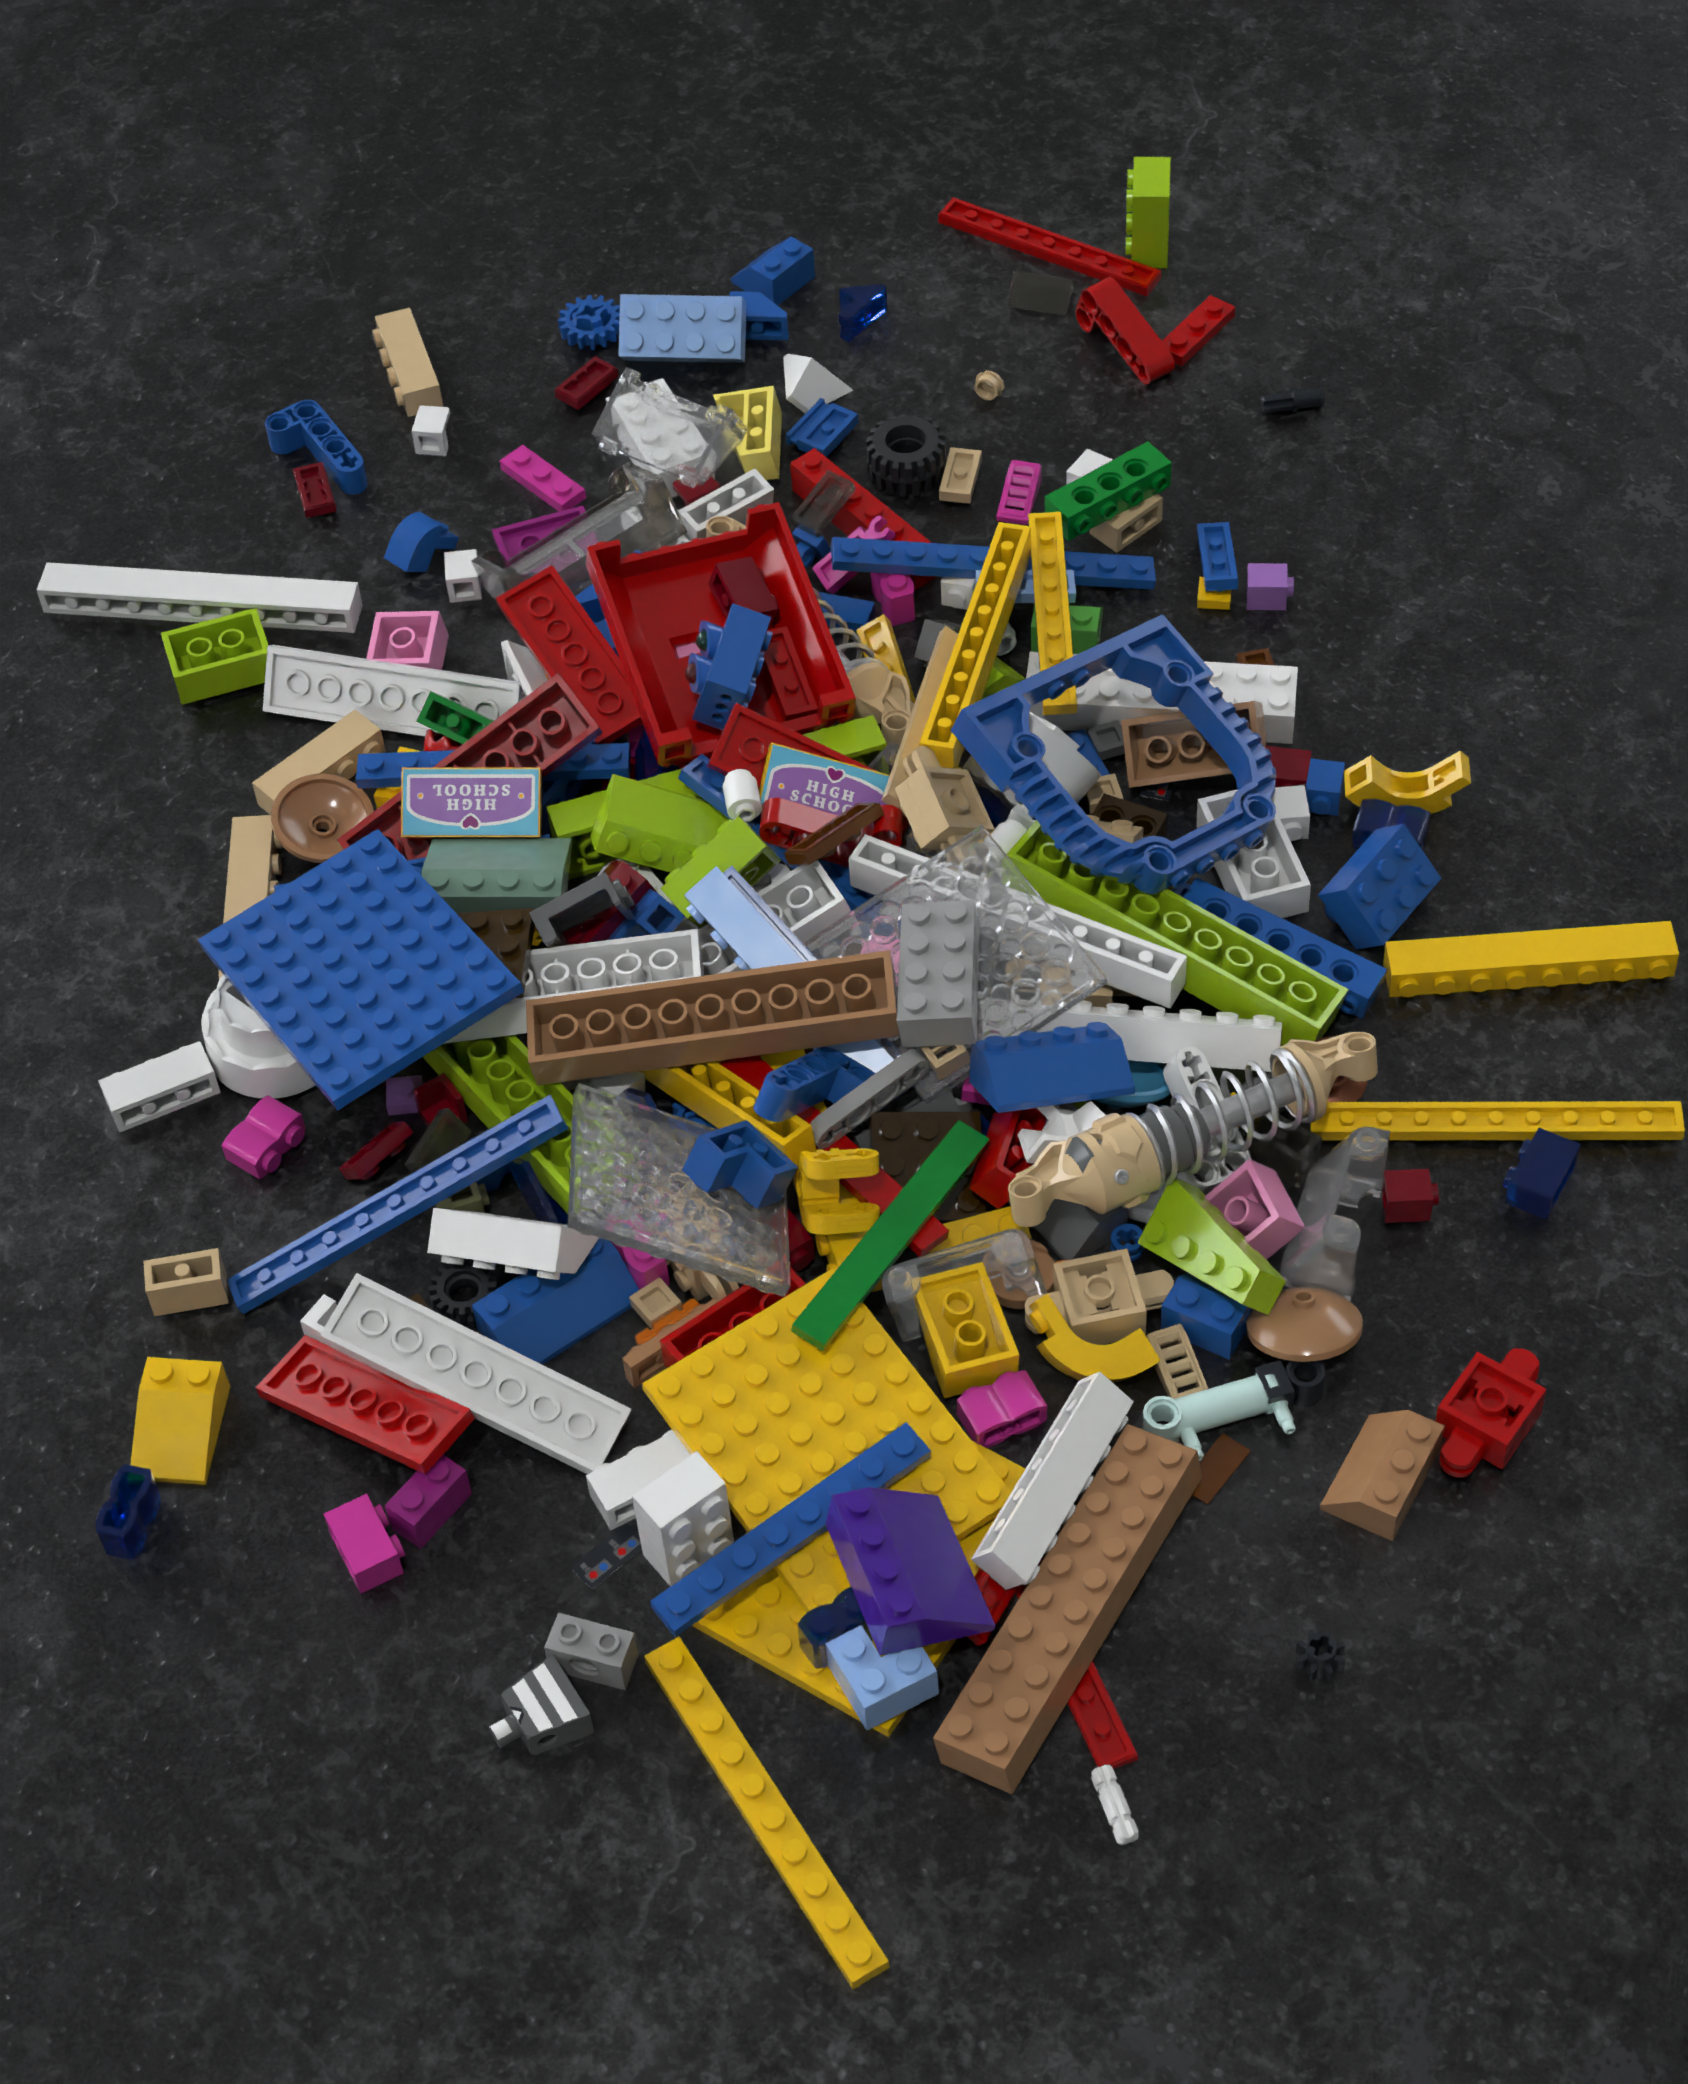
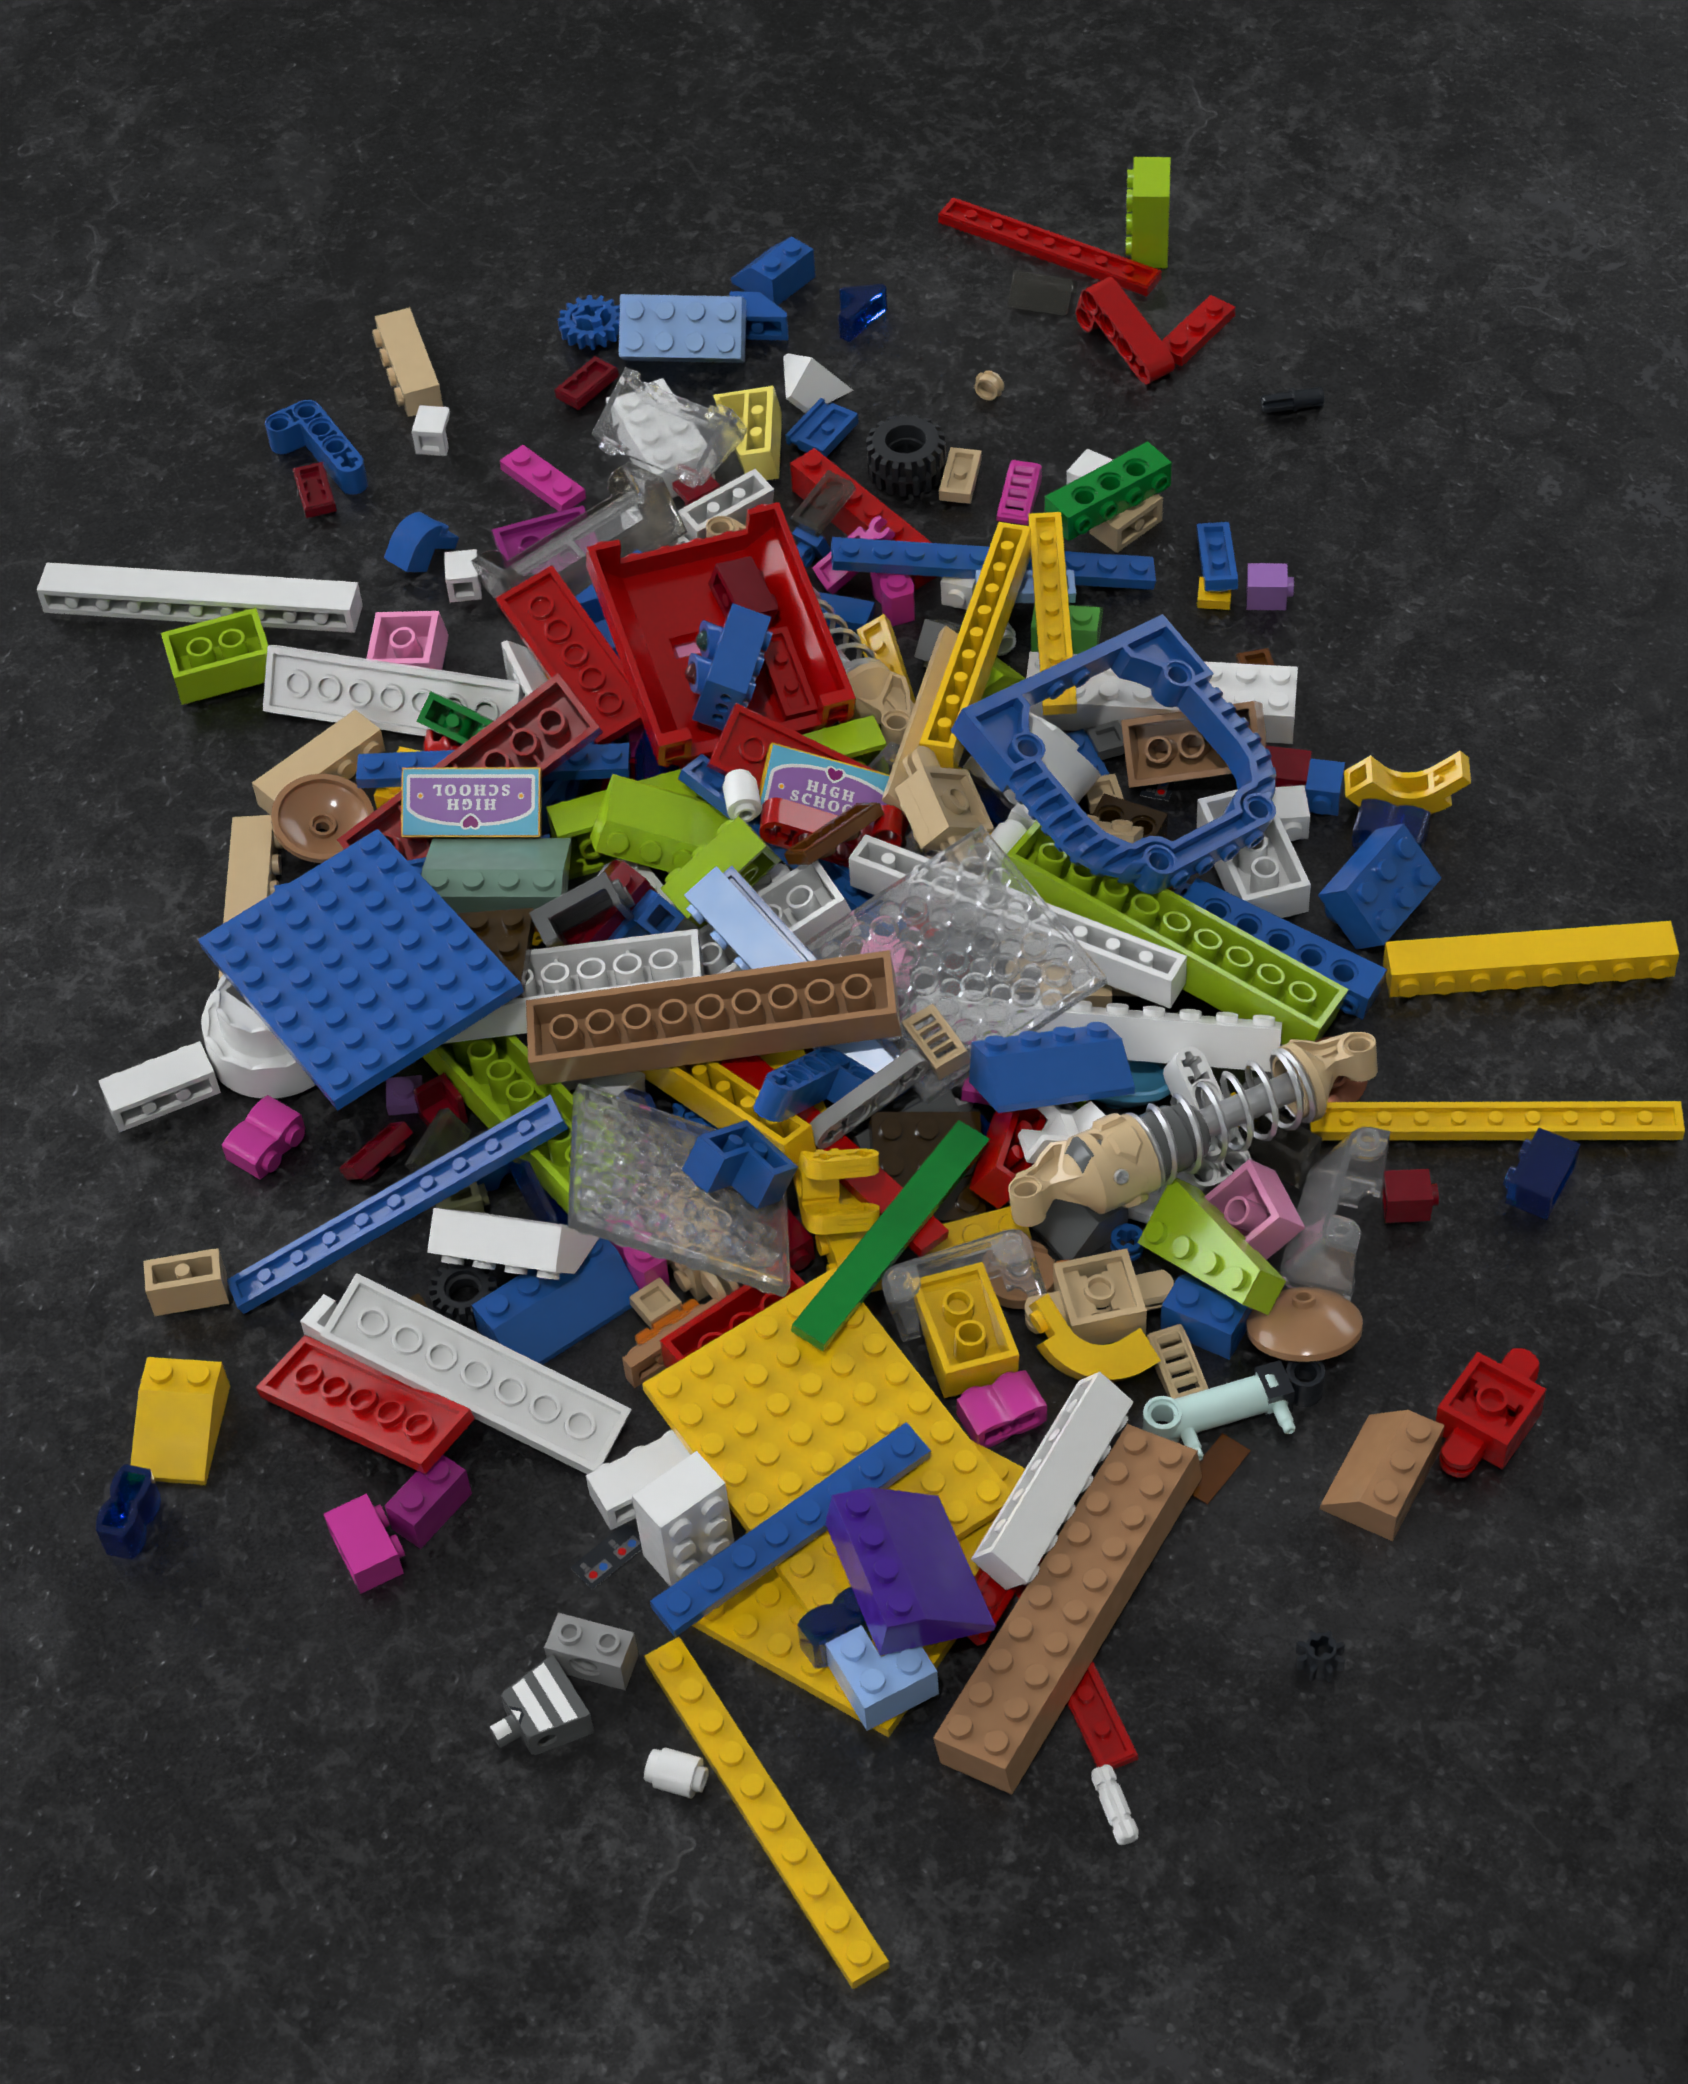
light grey brick [897,900,980,1048] -> none
none -> white brick [644,1747,708,1798]

